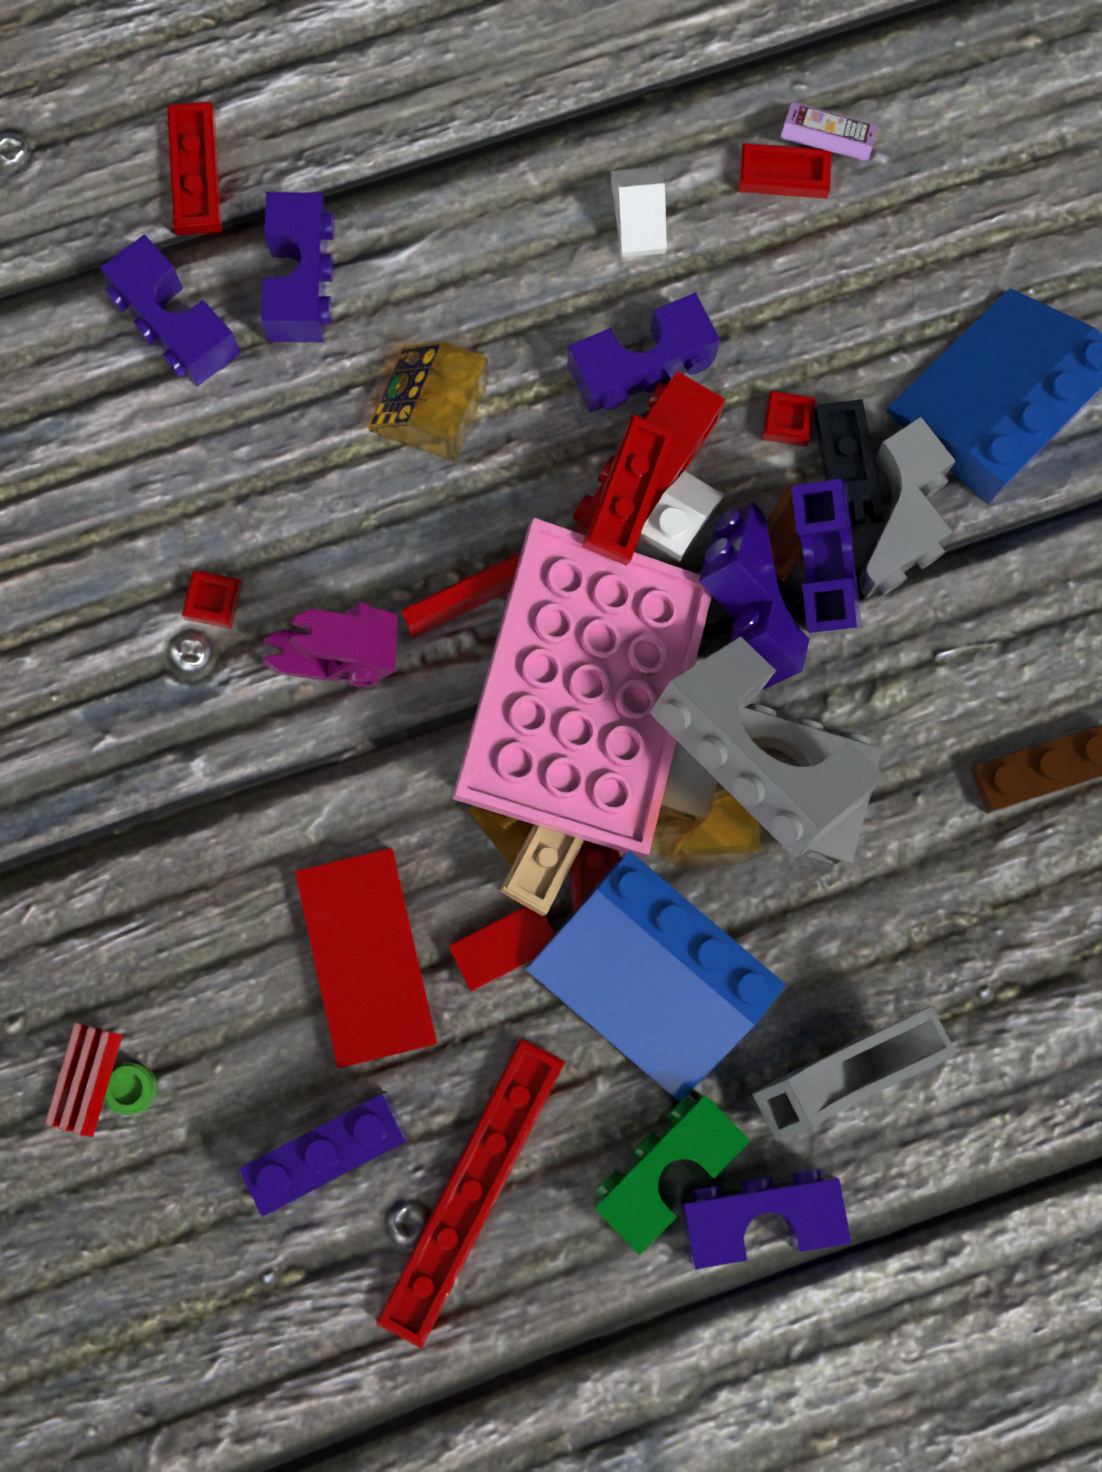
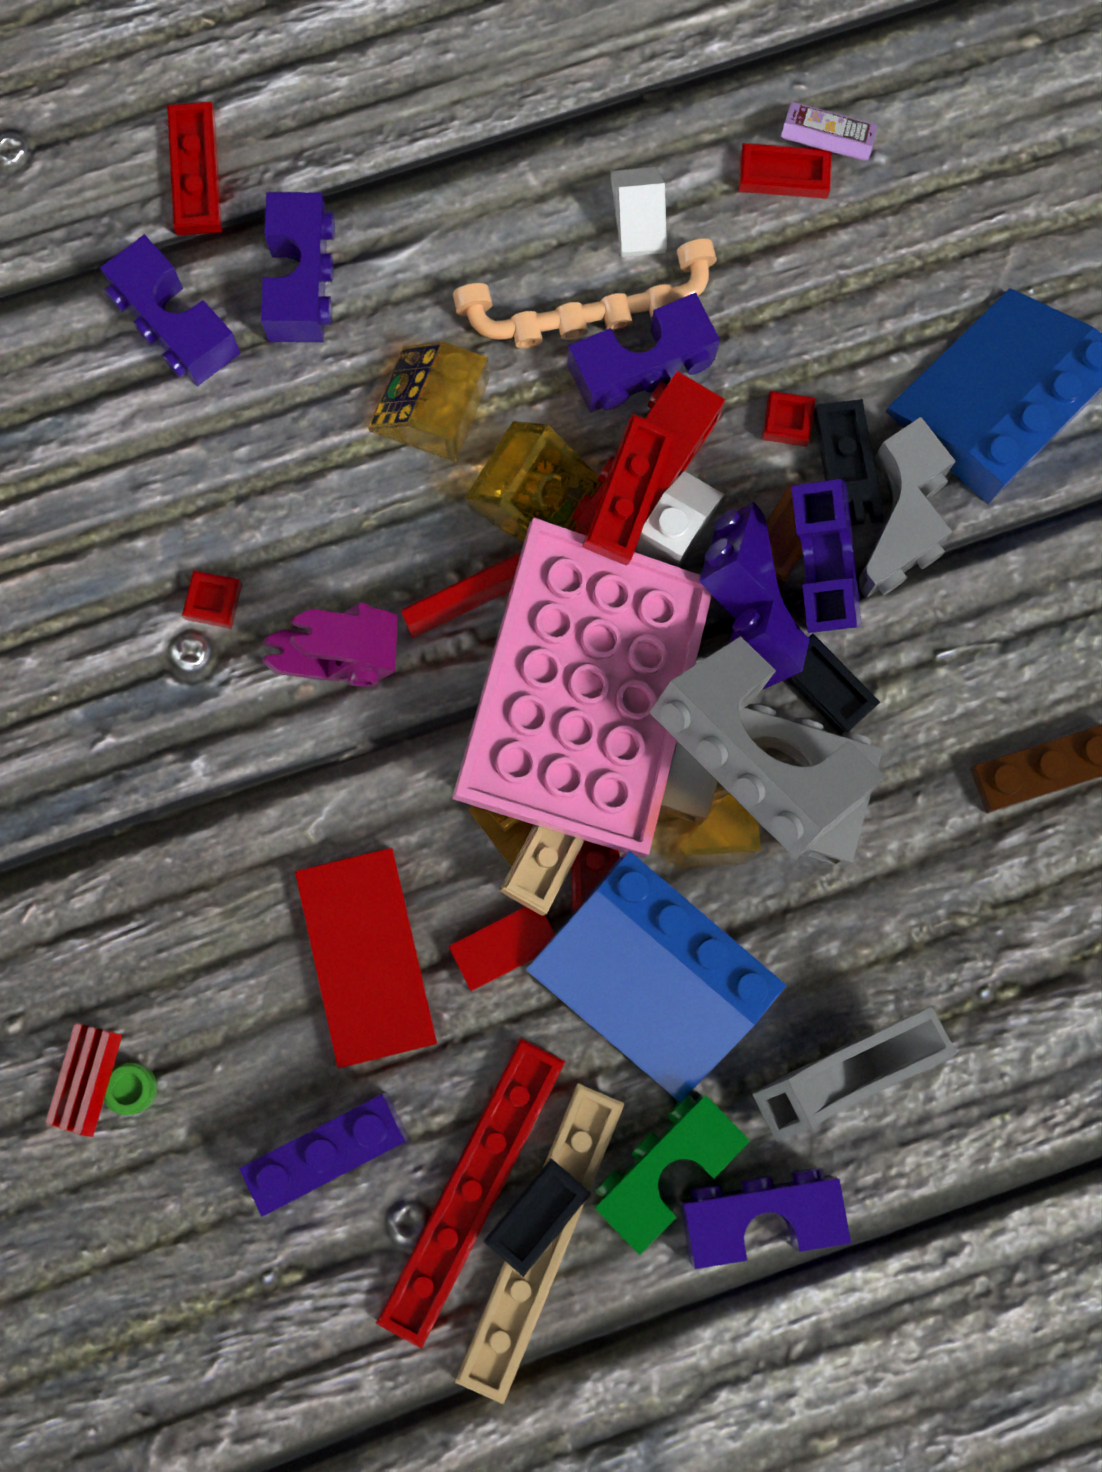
none -> light nougat bar [453,239,717,349]
none -> tan tile [455,1083,625,1404]
none -> clear yellow slope [464,421,602,542]
none -> black tile [483,1158,591,1277]
none -> black tile [787,633,880,736]

